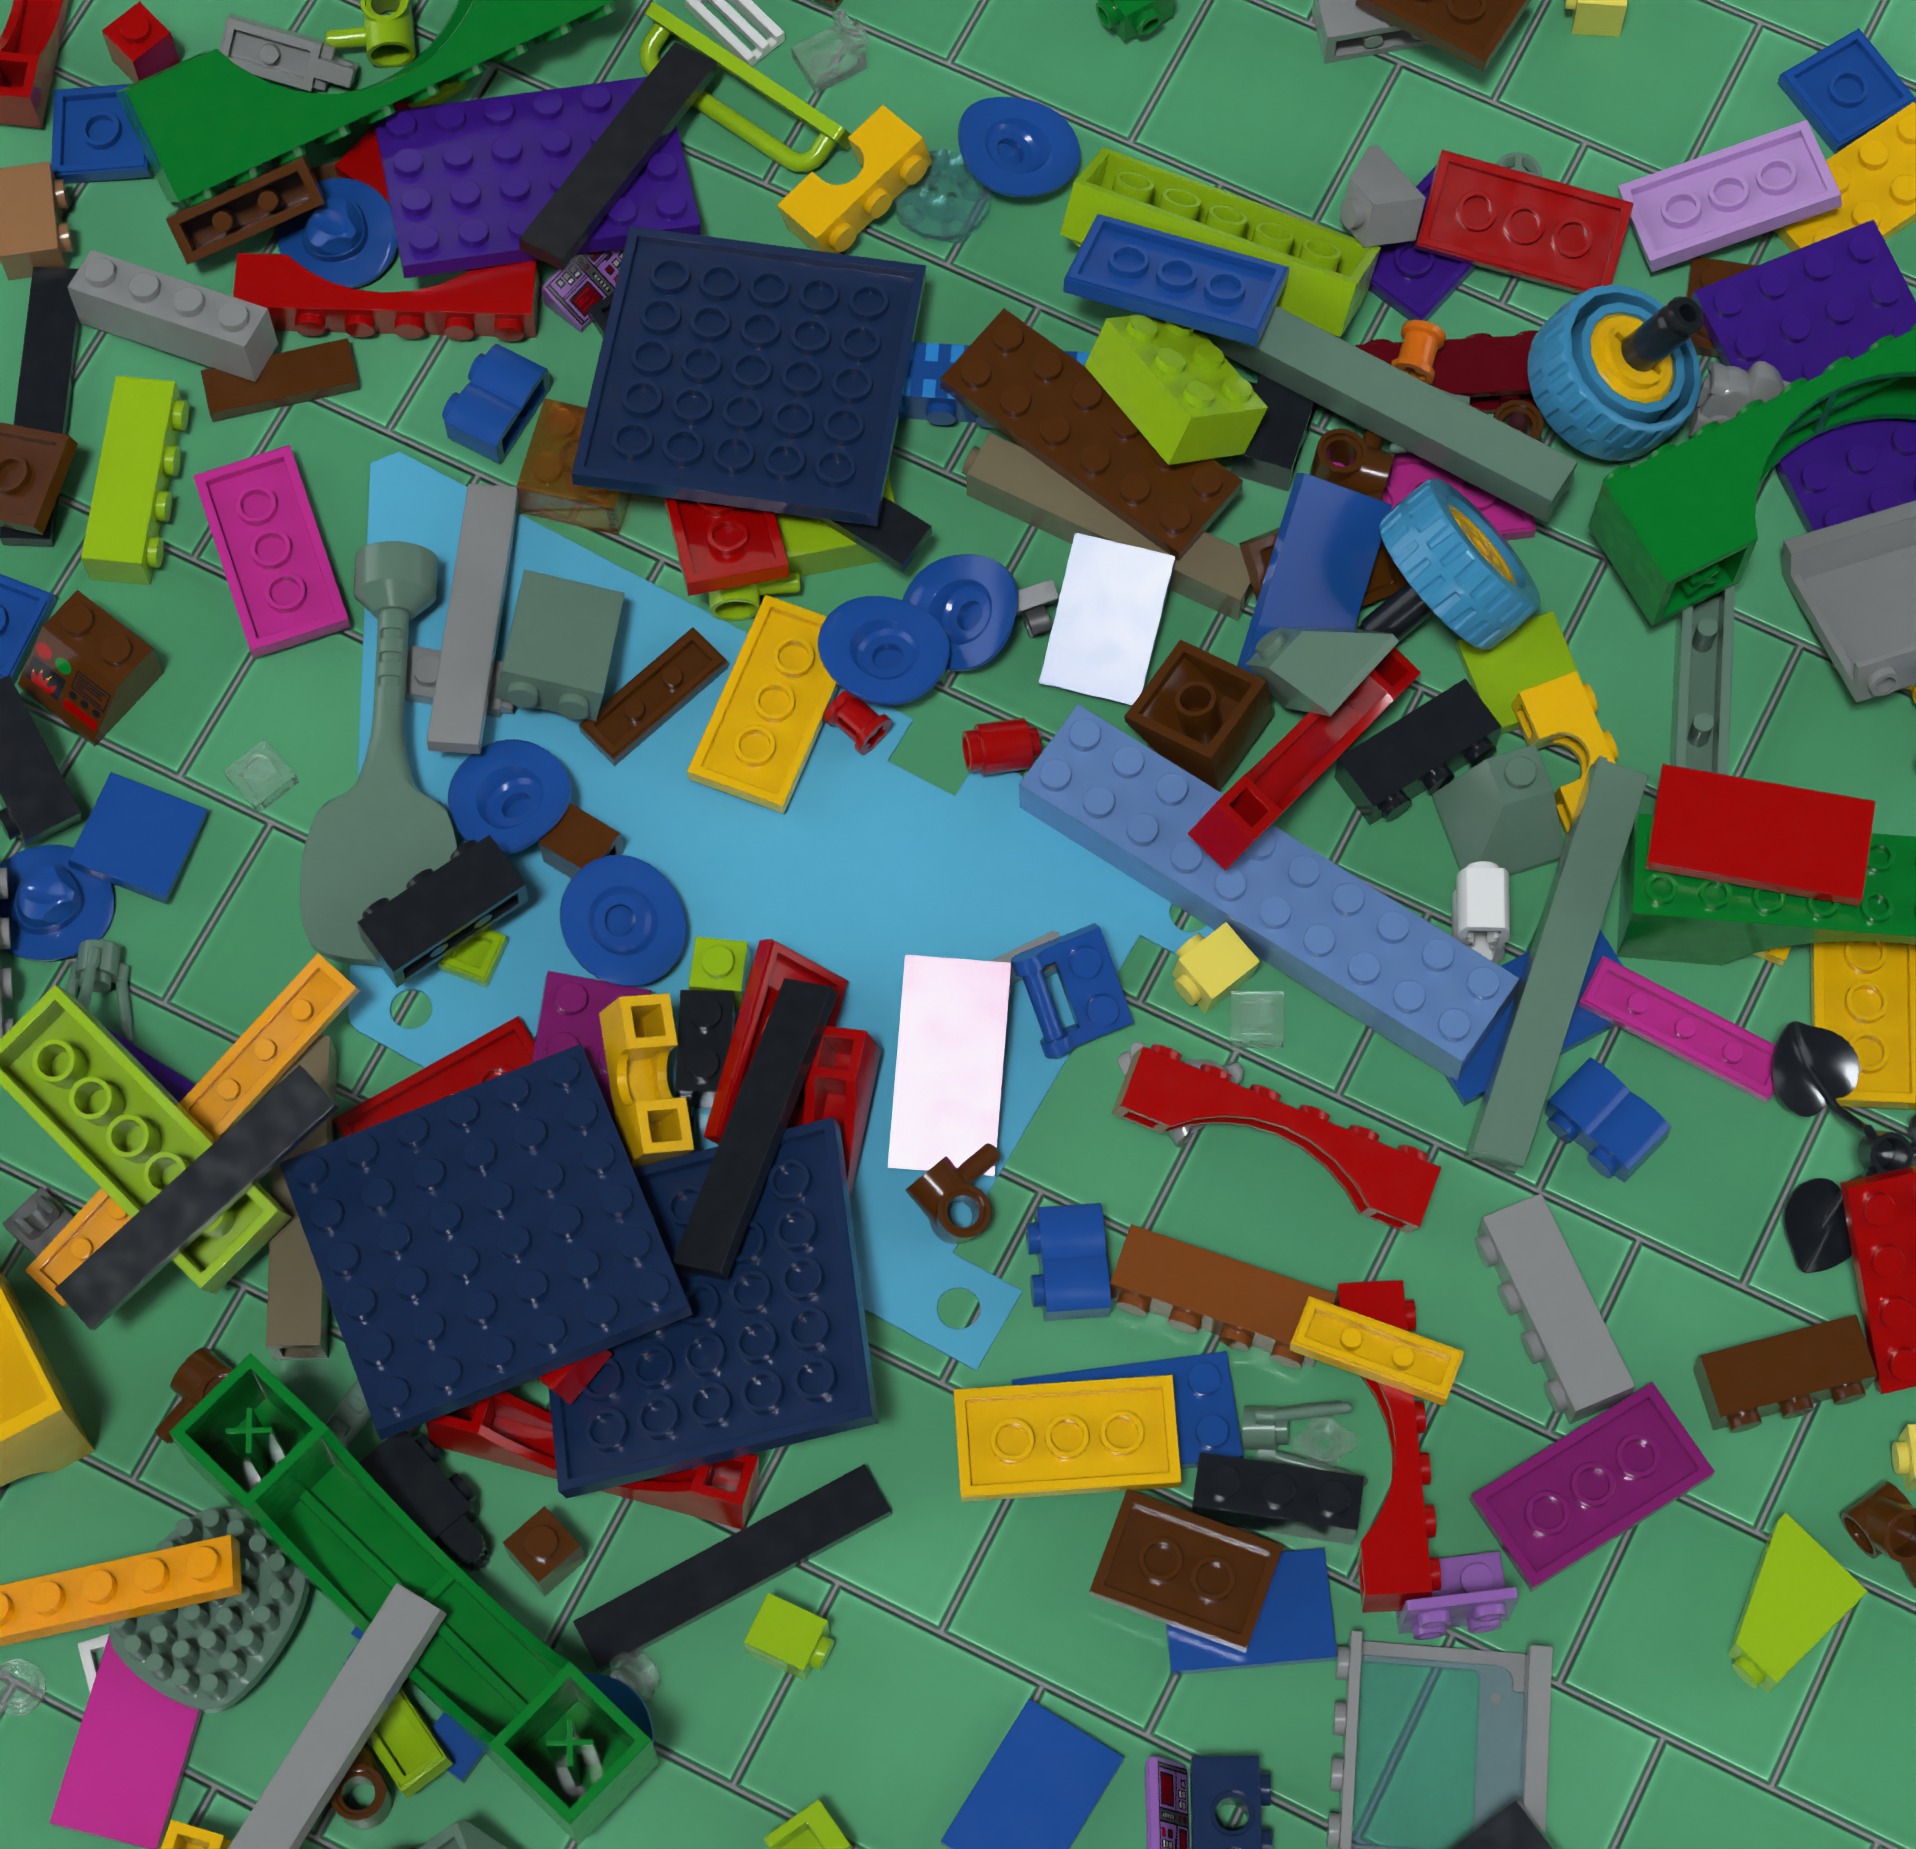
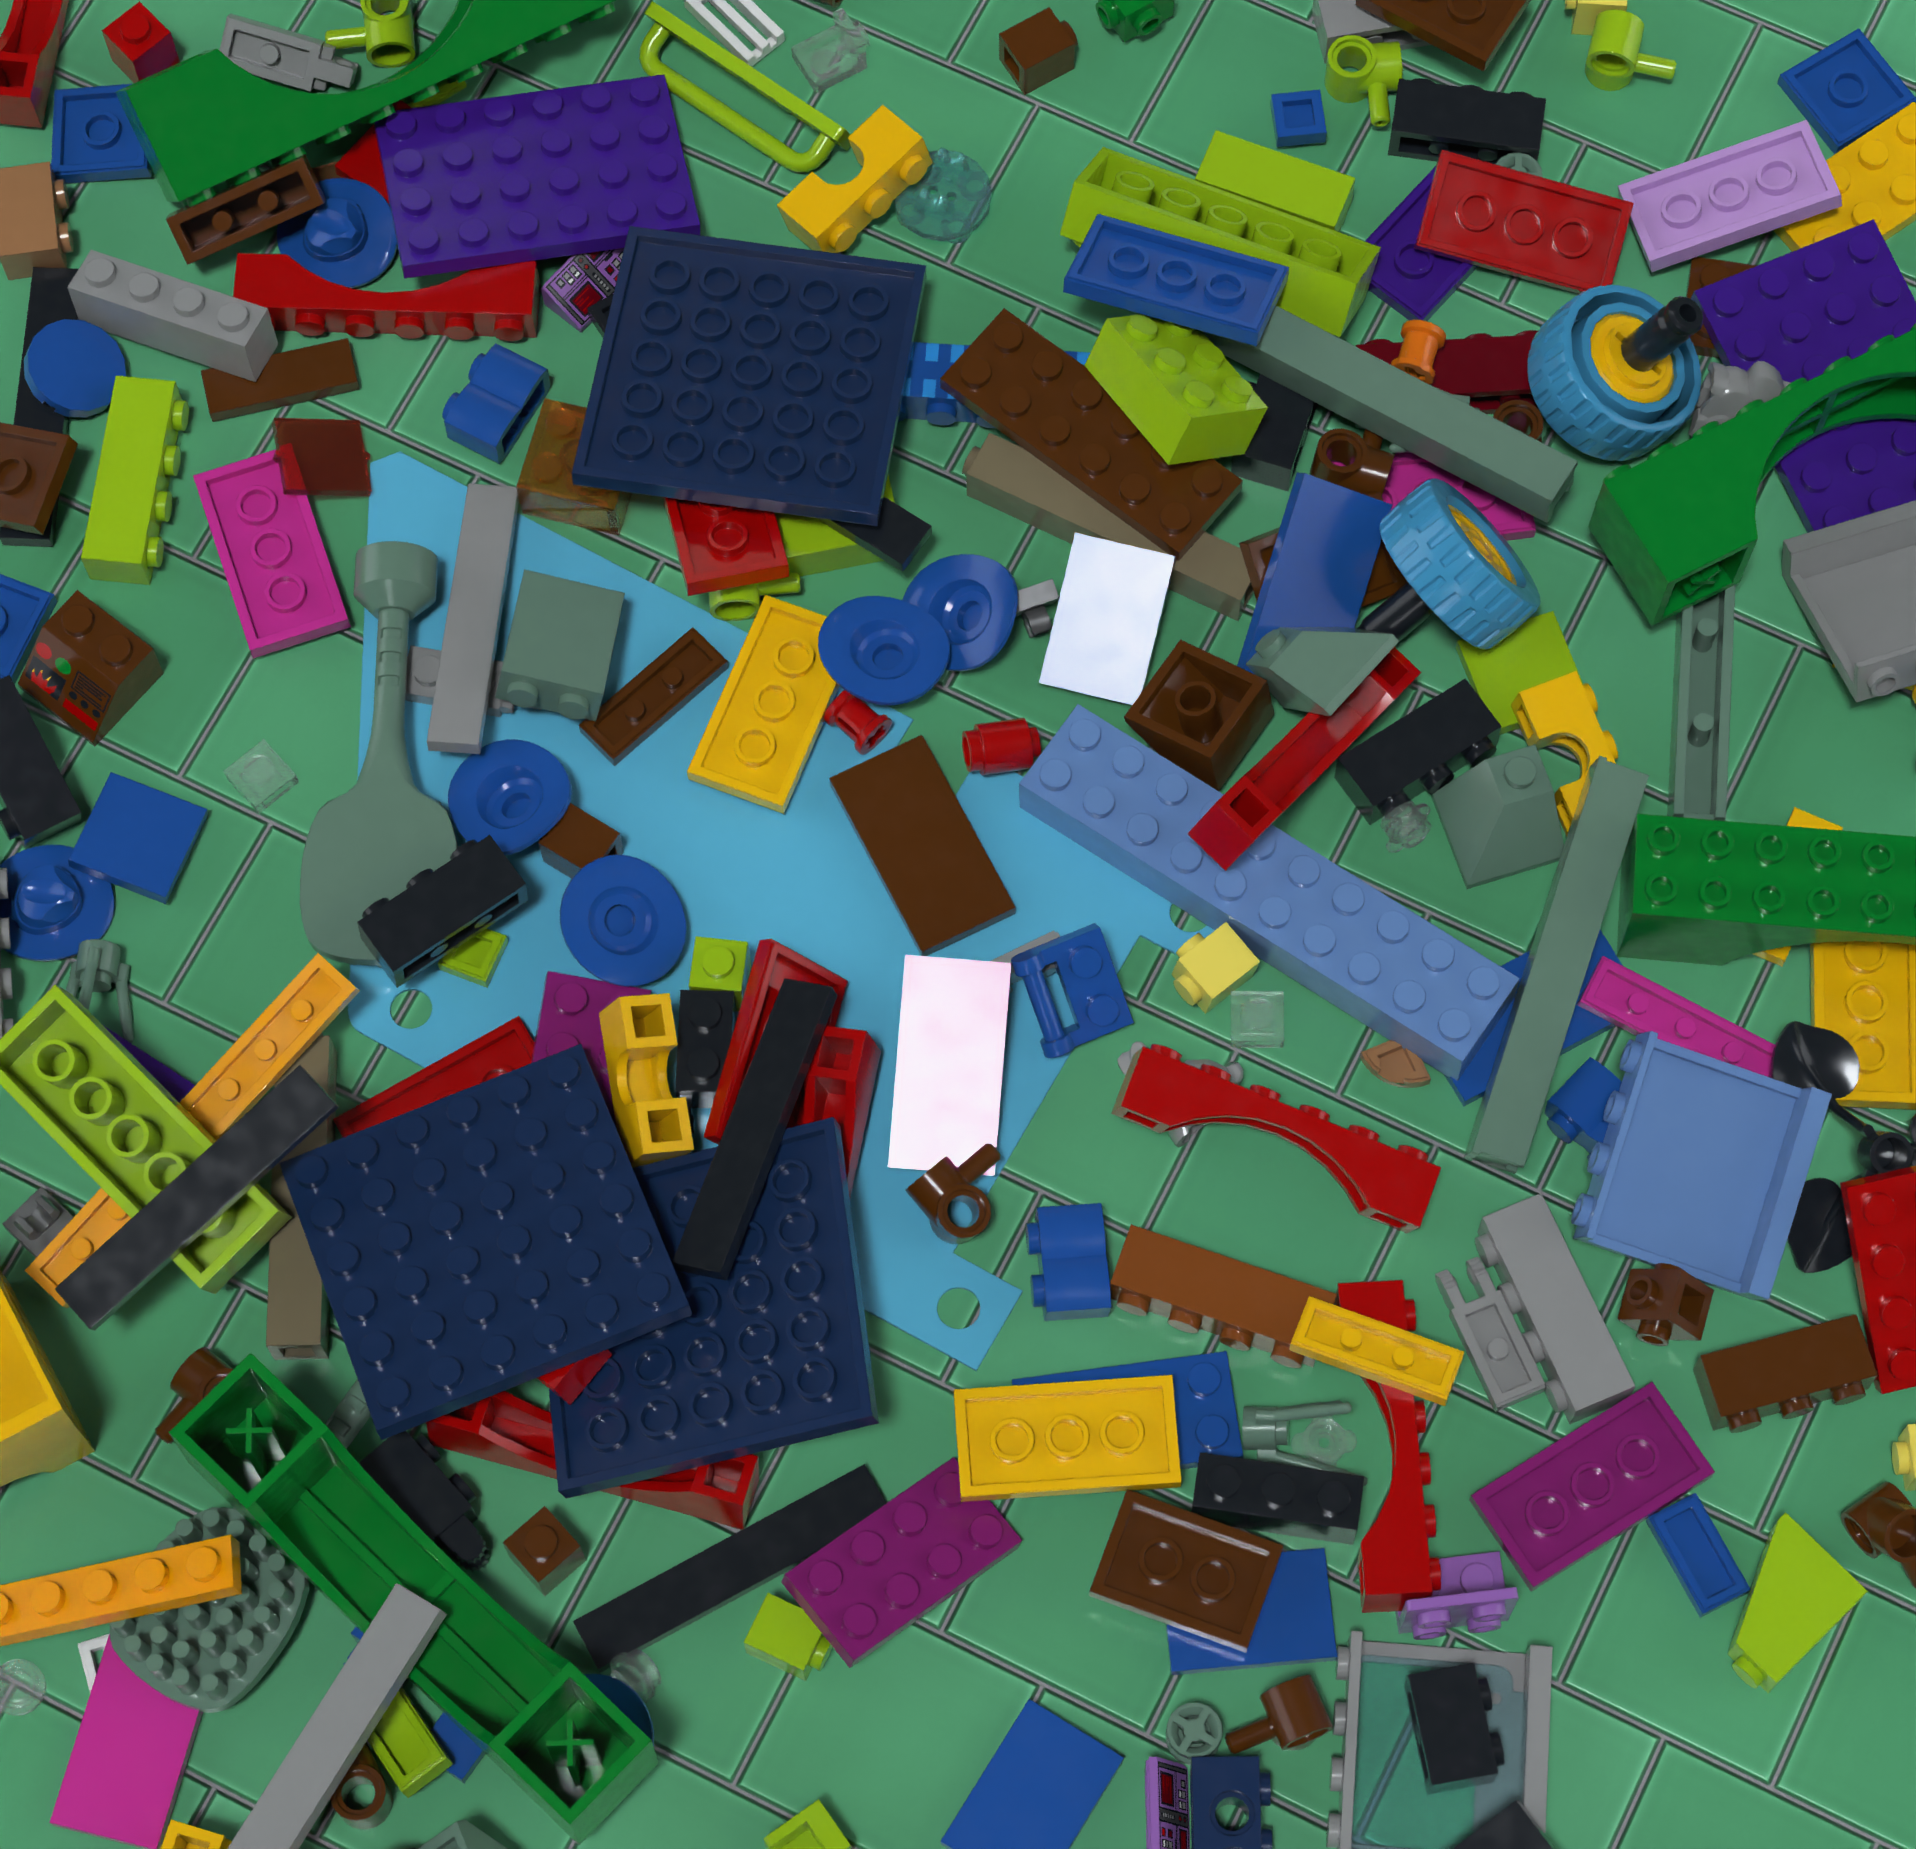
black tile [519,42,717,270] -> none
blue hat [958,97,1080,198] -> none
light grey slope [1340,145,1425,247] -> none
white brick [1452,861,1510,963] -> none
red tile [1645,764,1876,906] -> none
none -> blue tile [24,319,126,418]
none -> clear red piece [272,418,372,496]
none -> magenta plate [781,1457,1022,1668]
none -> reddish brown tile [829,735,1016,956]
none -> reddish brown brick [999,7,1078,95]
none -> sand green wheel [1166,1703,1222,1765]
none -> lime brick [1195,130,1355,232]
none -> reddish brown piece [1225,1675,1333,1754]
none -> blue plate [1270,89,1327,147]
none -> lime piece [1324,35,1402,127]
none -> medium nougat tile [1360,1040,1431,1088]
none -> clear plate [1381,801,1432,853]
none -> black brick [1388,78,1546,164]
none -> black brick [1404,1663,1505,1795]
none -> light grey hinge [1435,1256,1546,1412]
none -> medium blue panel [1571,1031,1832,1300]
none -> lime piece [1585,9,1677,91]
none -> reddish brown brick [1618,1263,1714,1346]
none -> blue tile [1646,1493,1751,1618]

